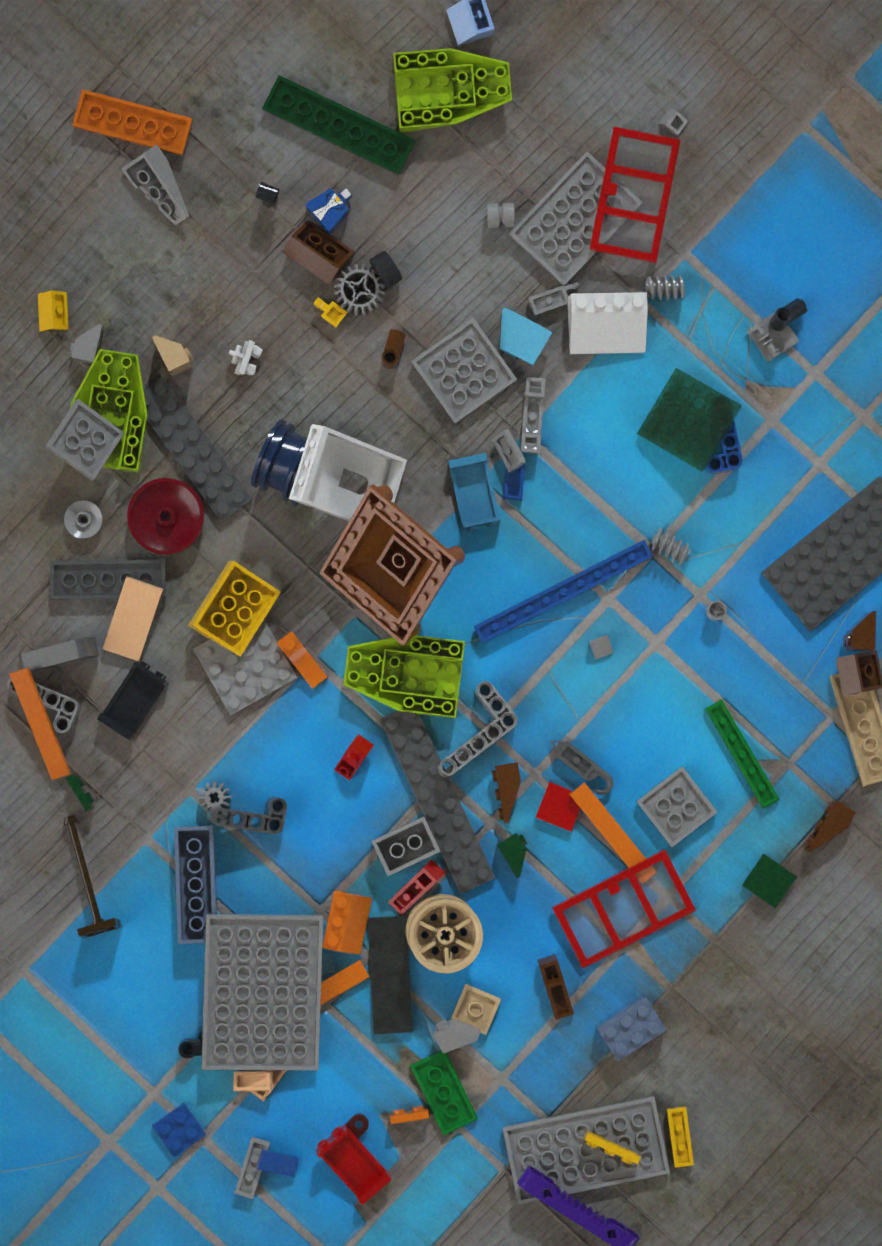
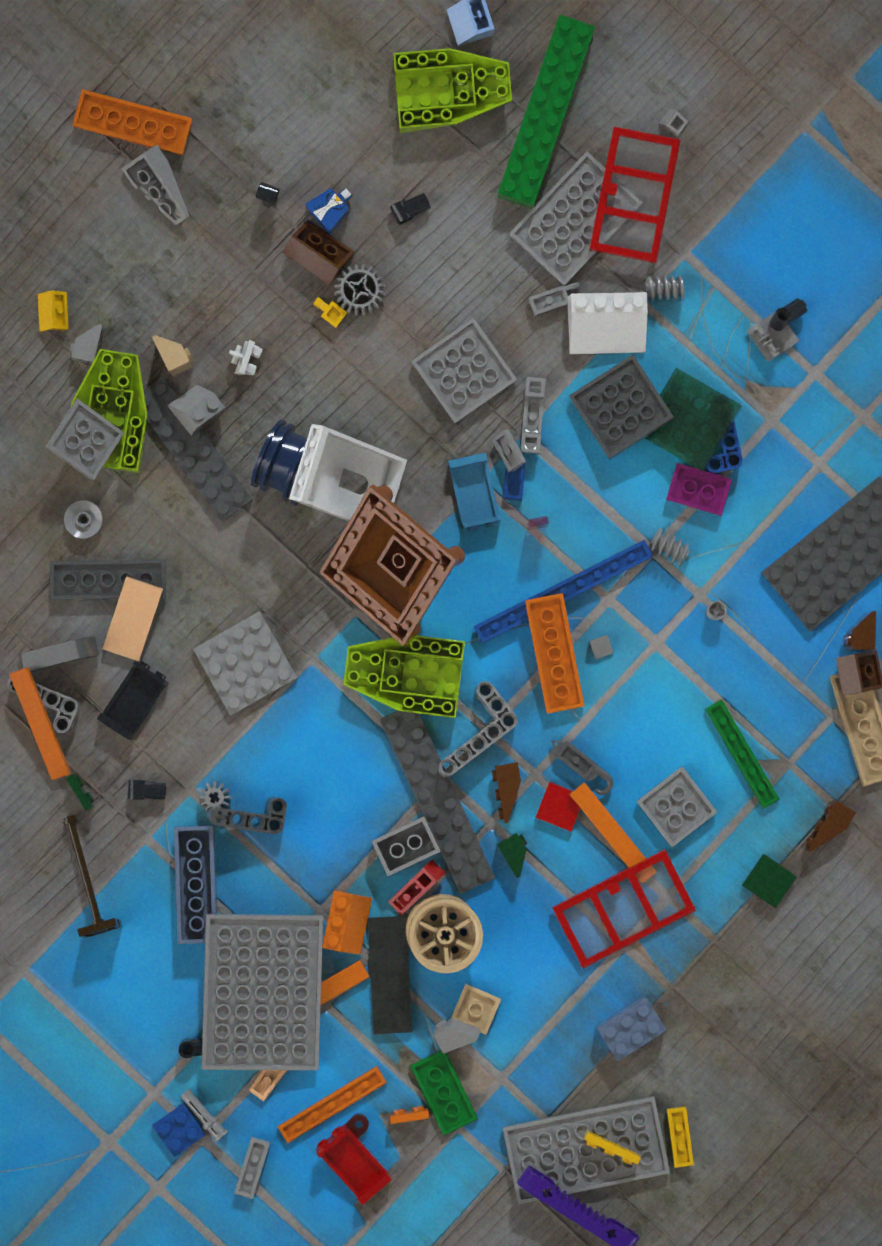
dark red dish [127,478,205,555] -> none
yellow slope [188,561,281,657] -> none
light nougat tile [233,1071,273,1092] -> none
blue tile [257,1149,299,1177] -> none
dark green plate [262,75,415,176] -> none
orange slope [277,631,328,689] -> none
red slope [334,734,374,781] -> none
black tyre [370,250,403,289] -> none
reddish brown piece [382,329,406,369] -> none
light grey wheel [487,203,515,228] -> none
medium azure slope [500,308,552,366] -> none
reddish brown slope [537,954,574,1020] -> none
none -> black piece [127,780,166,800]
none -> light grey slope [168,385,225,436]
none -> light grey pin [180,1088,229,1143]
none -> orange tile [278,1066,387,1143]
none -> black piece [390,193,431,225]
none -> green brick [497,14,595,209]
none -> orange plate [525,593,585,714]
none -> tile [527,516,549,530]
none -> dark grey plate [569,355,674,460]
none -> magenta plate [666,463,732,516]

